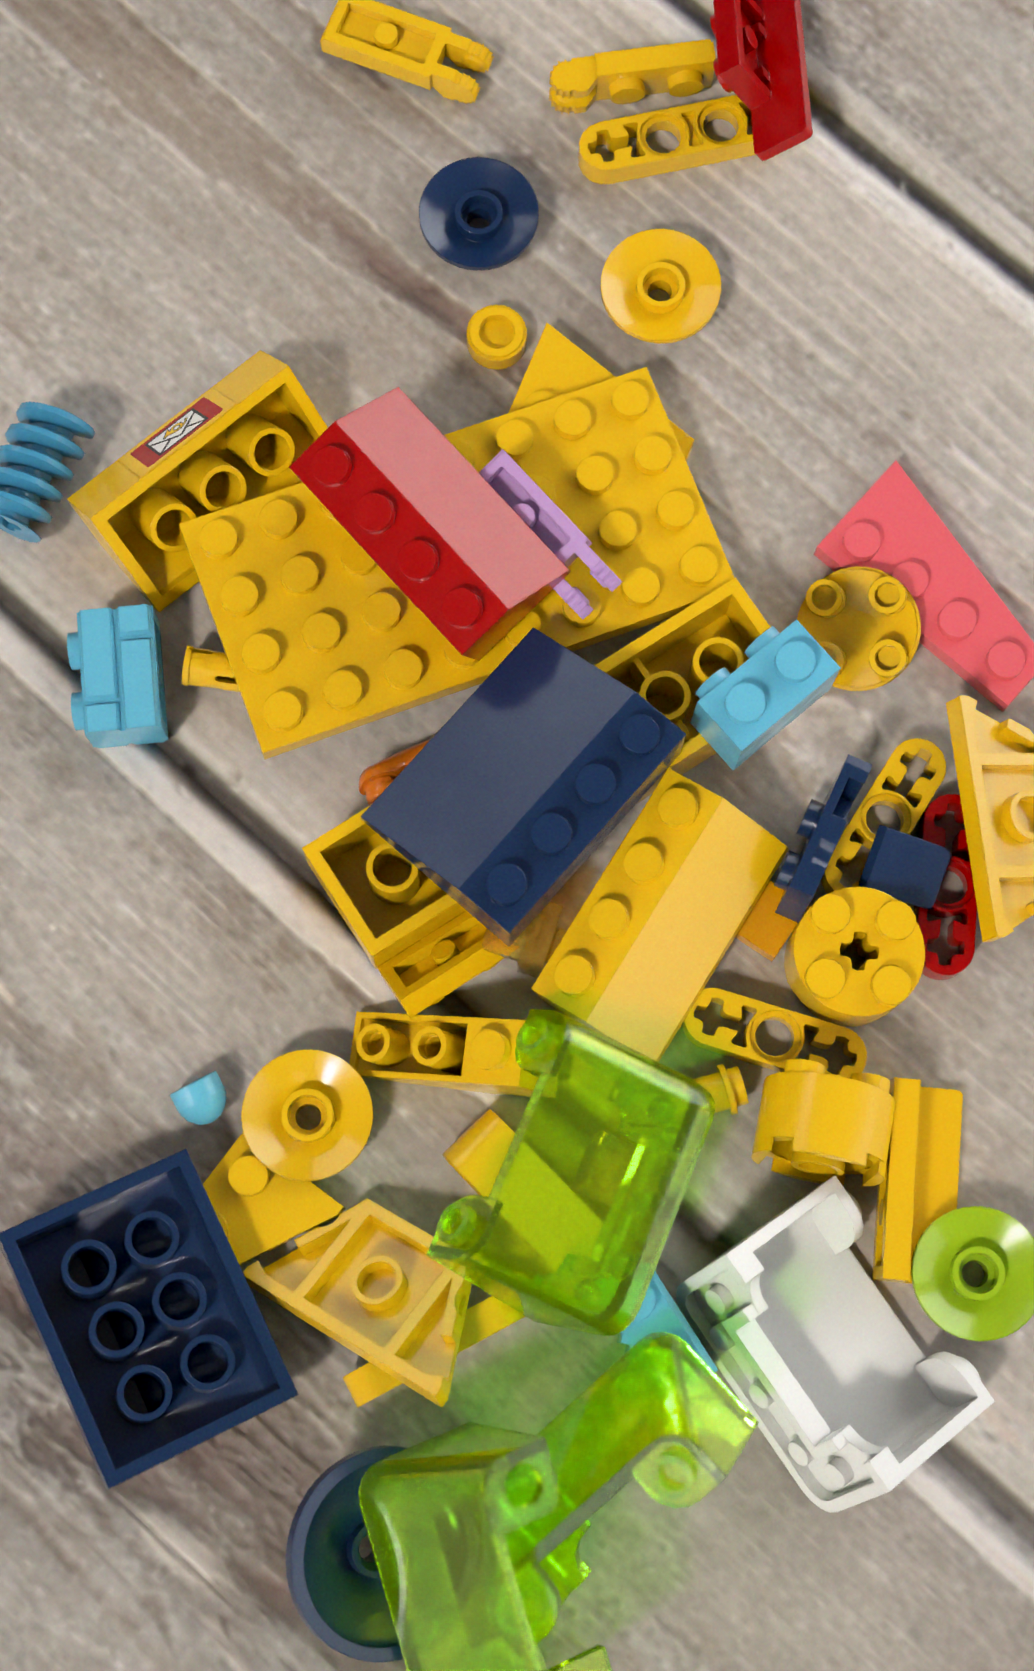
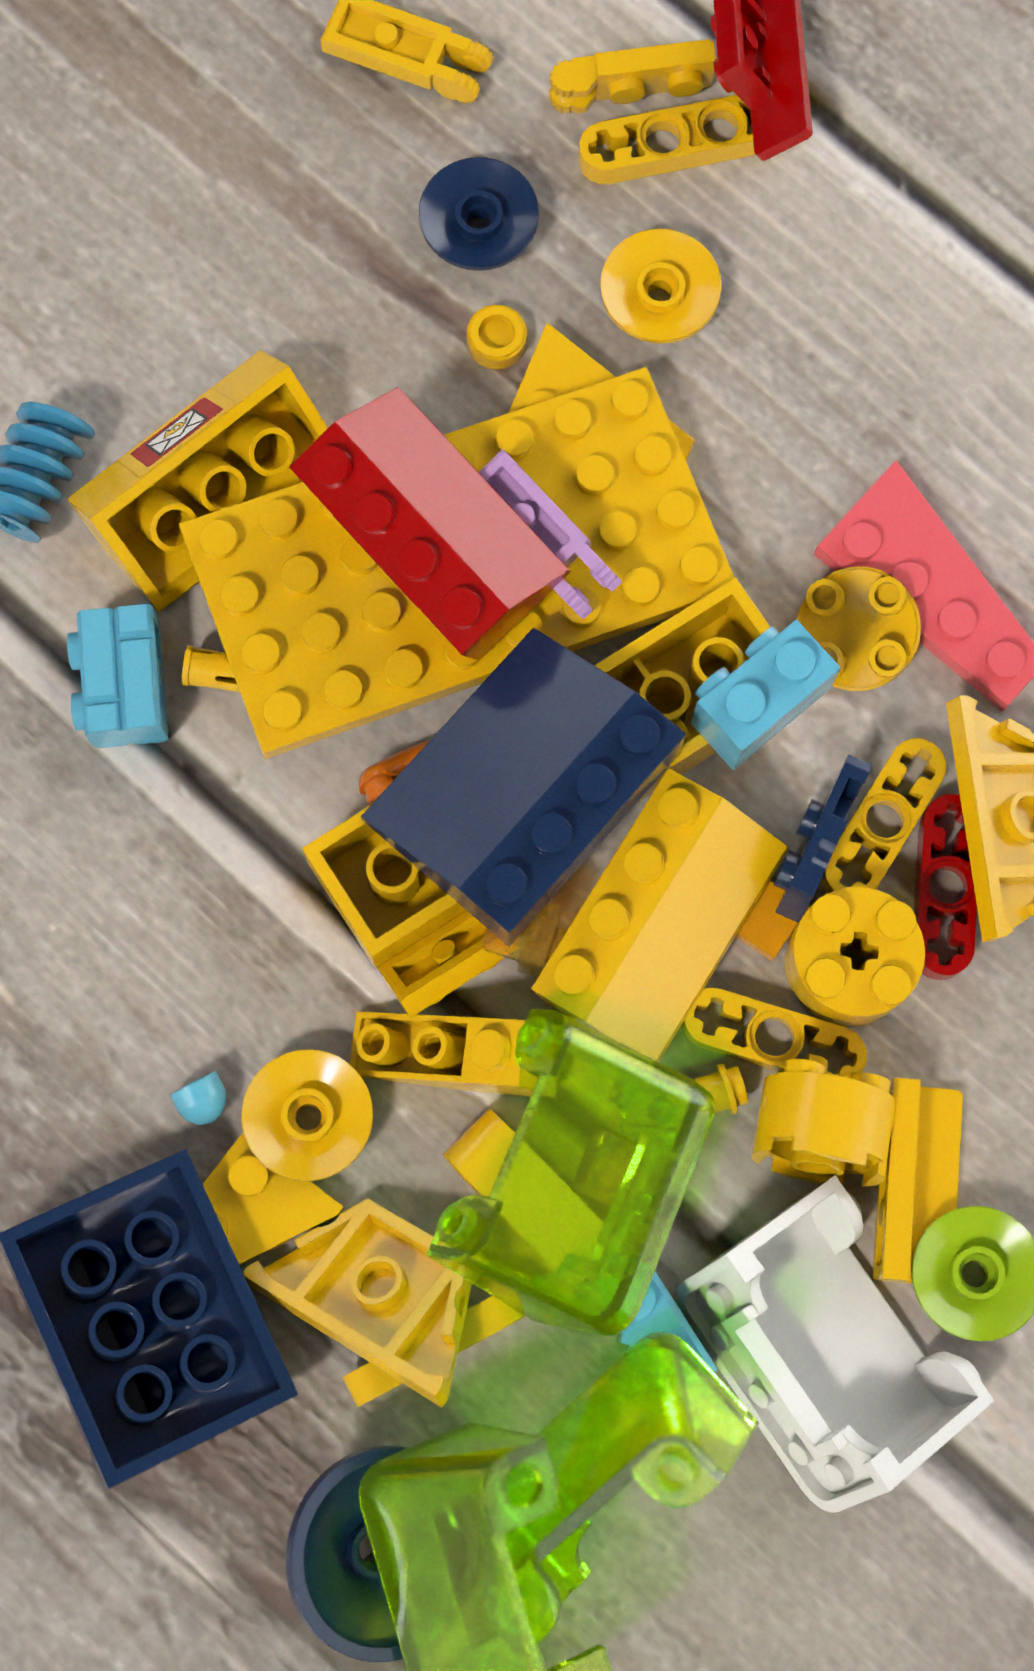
dark blue slope [858,825,951,909] -> none

